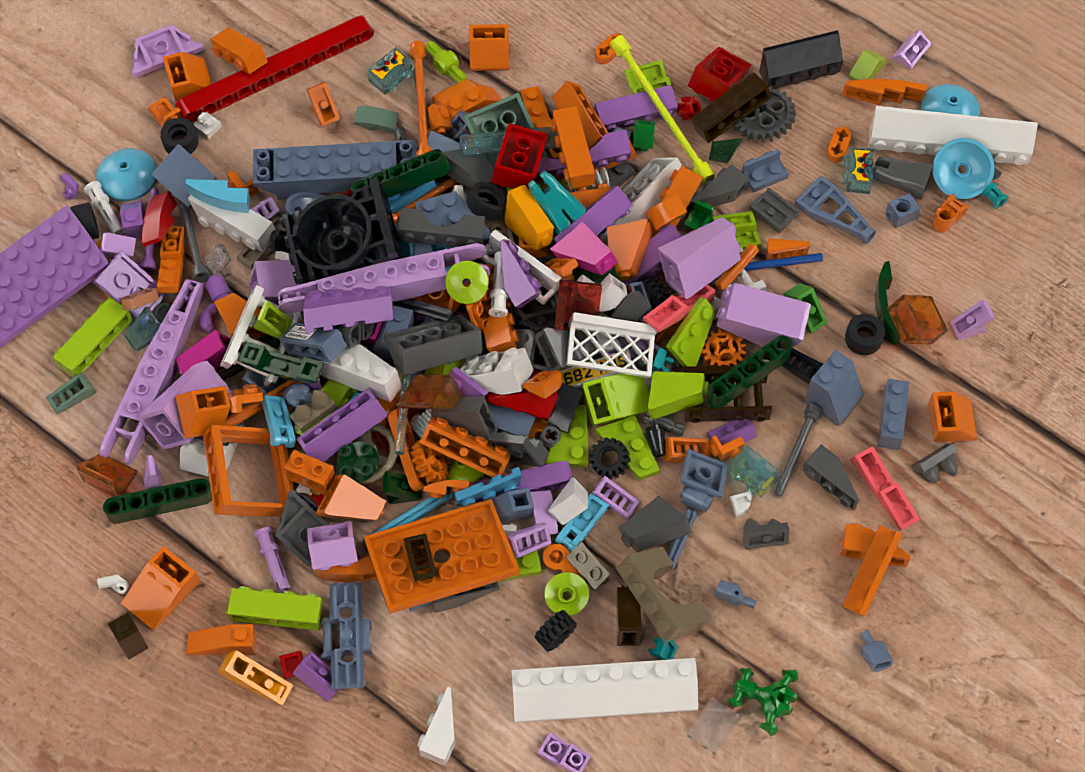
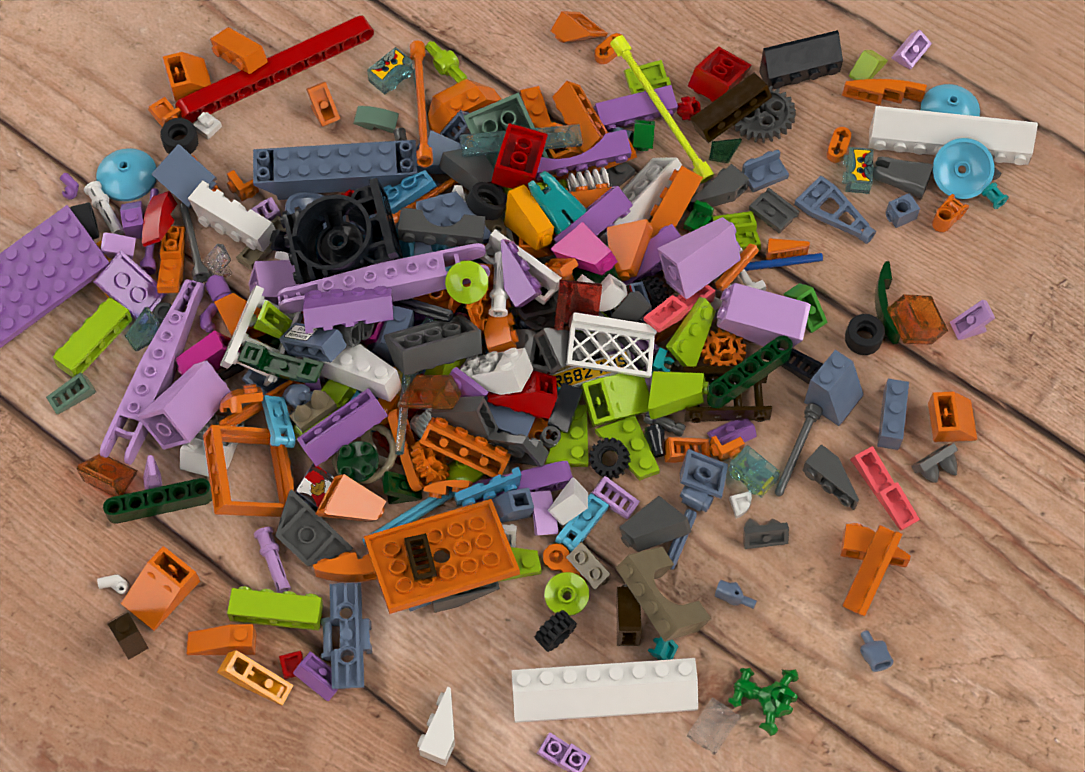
nougat beam [121,288,159,310] -> none
lavender wing [132,25,204,78] -> none
orange slope [176,386,231,439] -> none
medium azure slope [185,179,250,213] -> none
orange brick [284,450,336,495] -> none
lavender slope [307,521,358,570] -> none
dark green beam [351,149,451,198] -> none
orange bracket [427,104,453,136] -> none
orange slope [469,24,509,71] -> none
lavender slope [506,522,552,559] -> none
orange slope [523,370,563,398] -> none
orange brick [550,106,595,189] -> none
orange brick [646,193,687,231] -> none
none -> orange slope [550,11,608,43]

